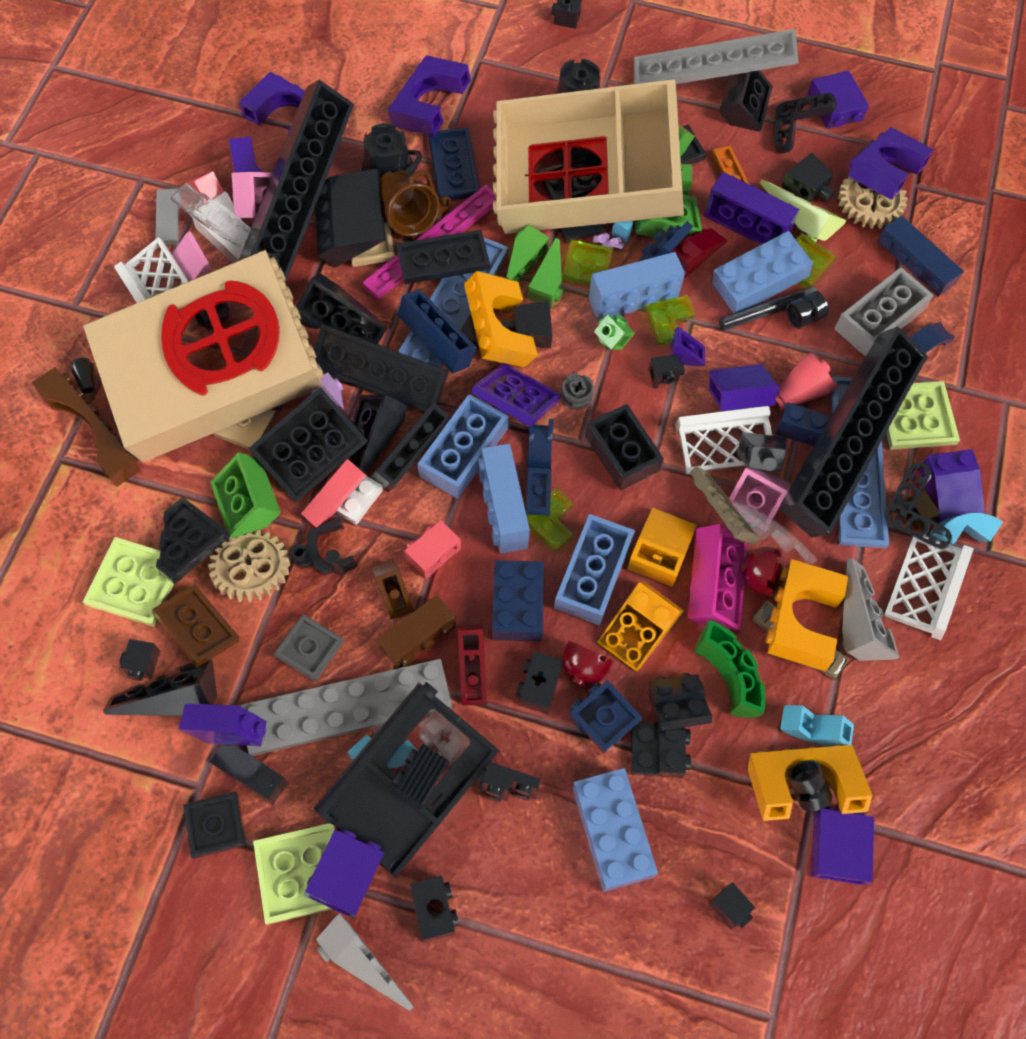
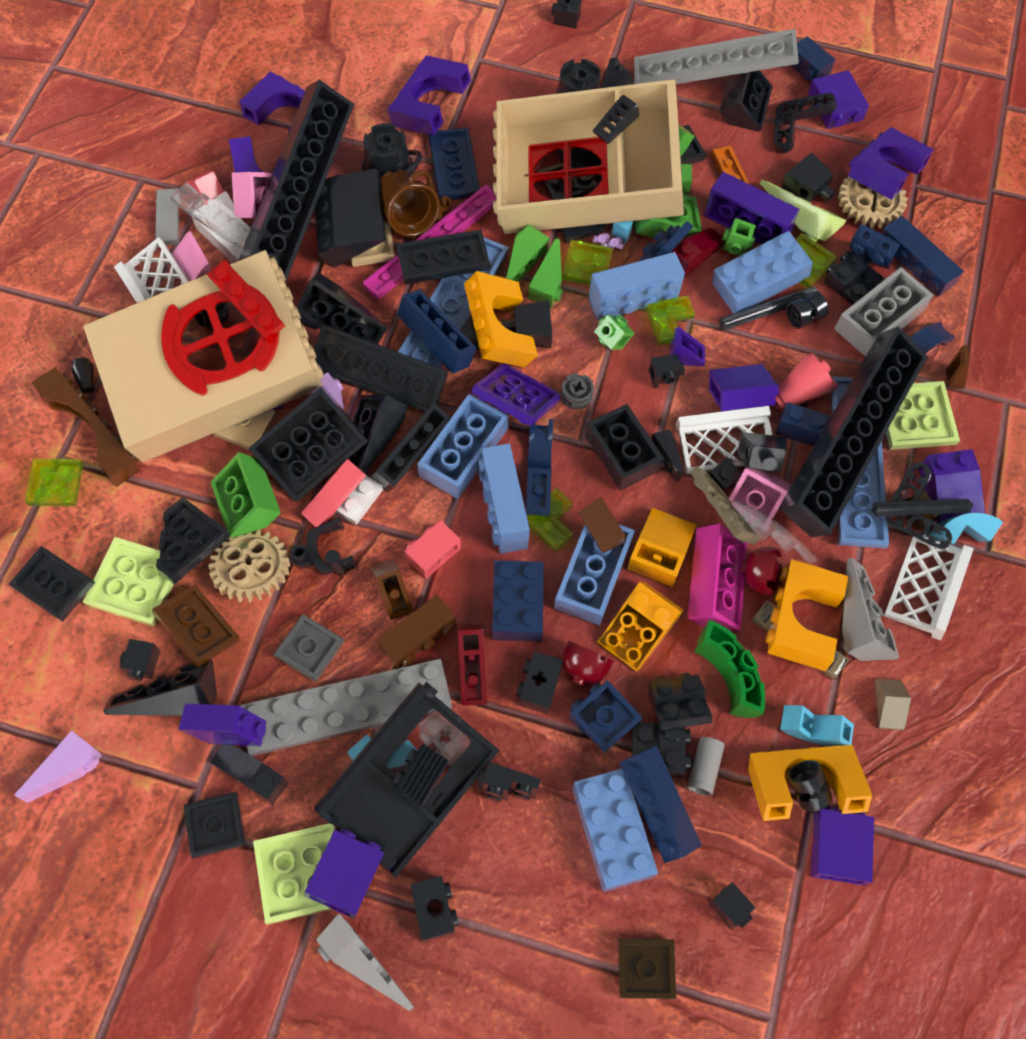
none -> black tile [8,546,96,622]
none -> lavender slope [15,731,102,803]
none -> clear neon green plate [25,459,83,506]
none -> red plate [206,259,285,342]
none -> reddish brown slope [578,497,625,553]
none -> black slope [593,95,639,144]
none -> black slope [601,57,634,88]
none -> dark brown plate [618,939,676,999]
none -> dark blue brick [619,745,702,863]
none -> black slope [651,430,683,482]
none -> light grey pin [687,737,725,796]
none -> black plate [709,457,742,490]
none -> bright green brick [722,218,755,256]
none -> dark blue brick [790,36,836,82]
none -> black plate [824,251,885,305]
none -> dark blue plate [849,224,900,269]
none -> black axle [871,499,973,517]
none -> dark tan slope [875,679,911,731]
none -> reddish brown slope [946,345,969,389]

